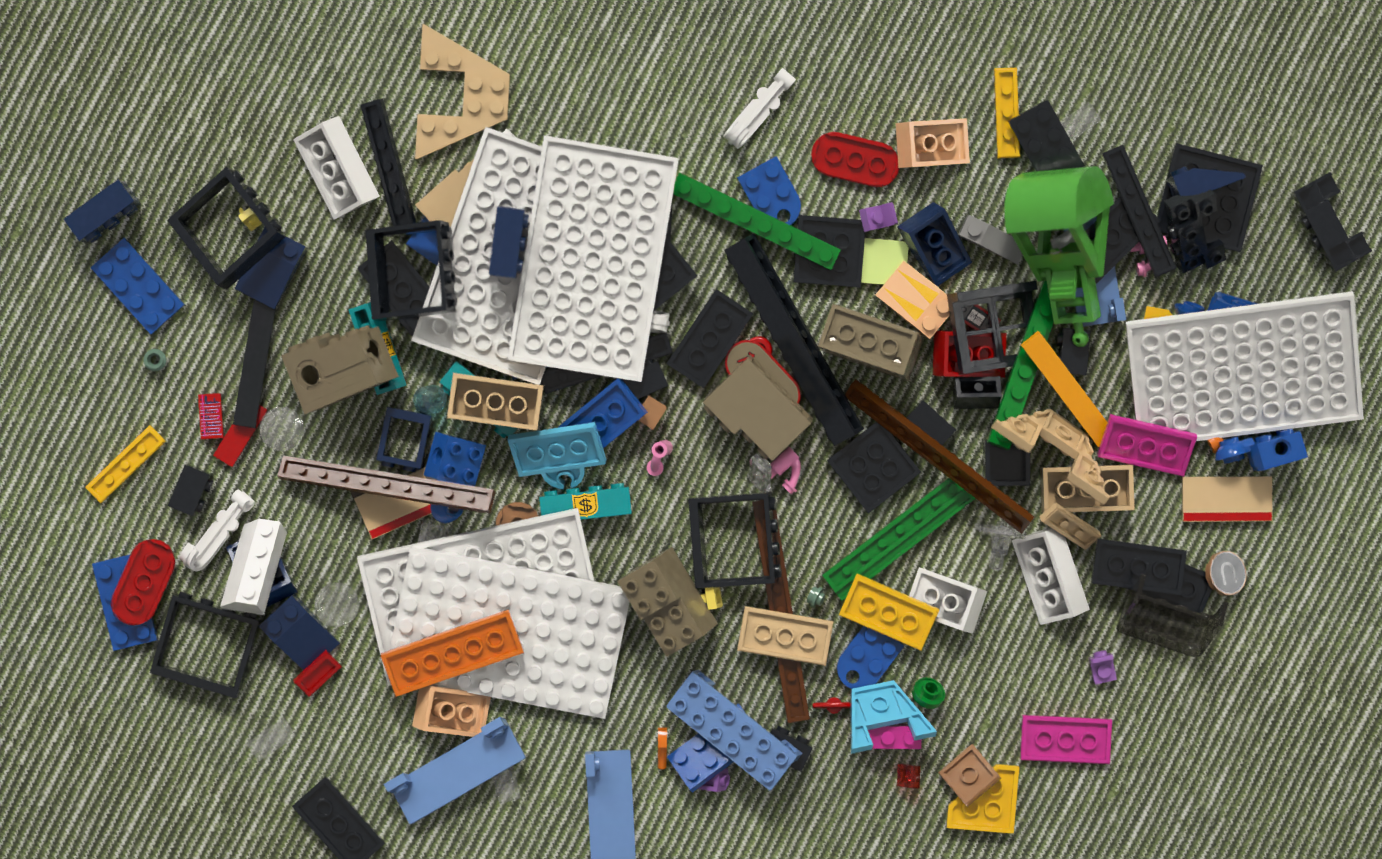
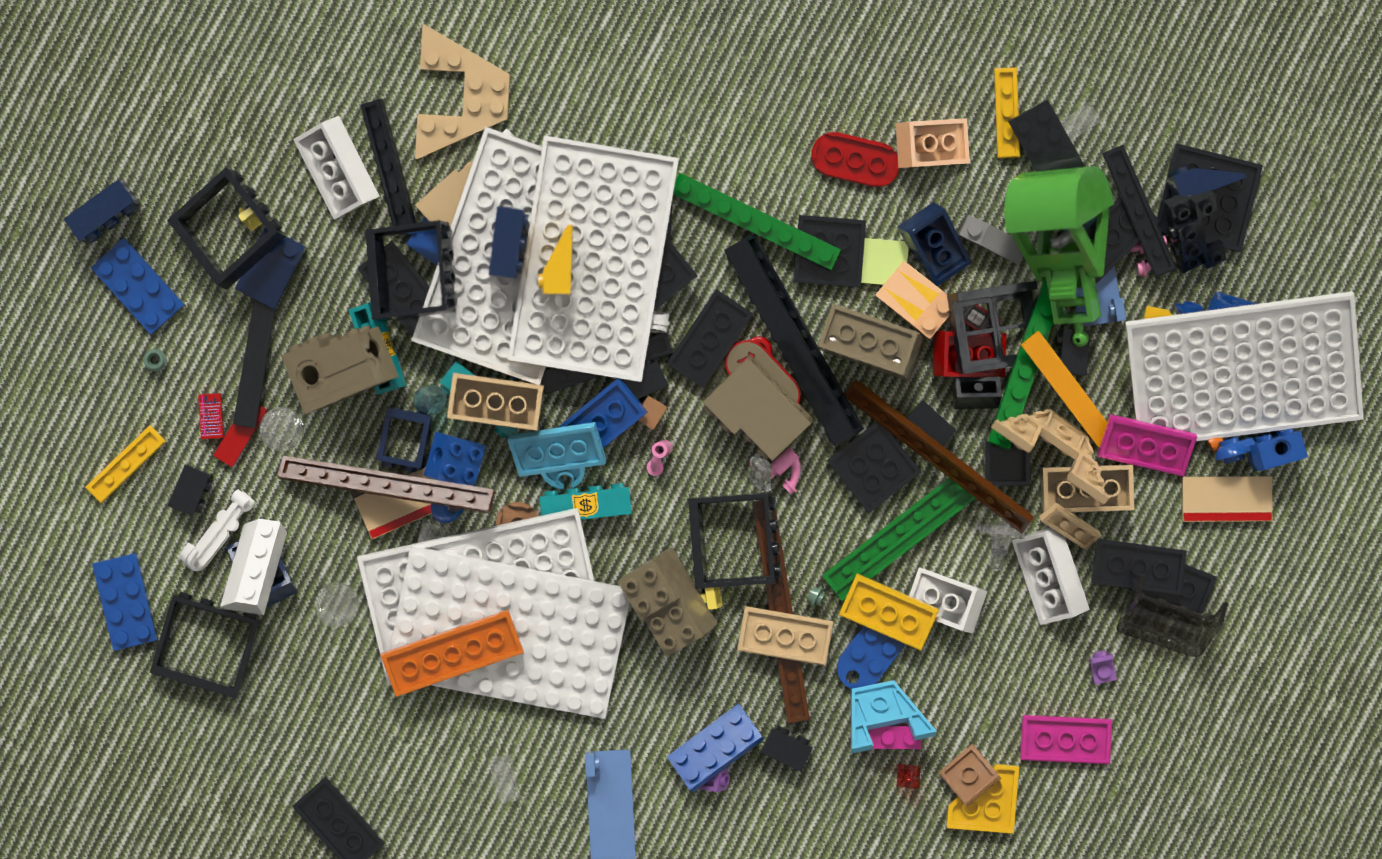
red tile [111,539,175,625] -> none
clear plate [246,717,297,761] -> none
dark blue slope [259,594,340,670] -> none
red tile [293,650,342,697] -> none
medium blue bracket [384,717,526,824] -> none
light nougat slope [412,685,491,737] -> none
orange bar [658,728,667,770] -> none
medium blue bracket [666,670,803,790] -> none
white piece [723,68,796,149] -> none
blue plate [737,156,801,225] -> none
red piece [813,697,851,714] -> none
medium lavender bracket [859,202,898,232] -> none
green plate [912,677,945,709] -> none
tile [1205,551,1247,596] -> none
black bracket [1292,172,1372,272] -> none
none -> yellow slope [538,224,572,294]

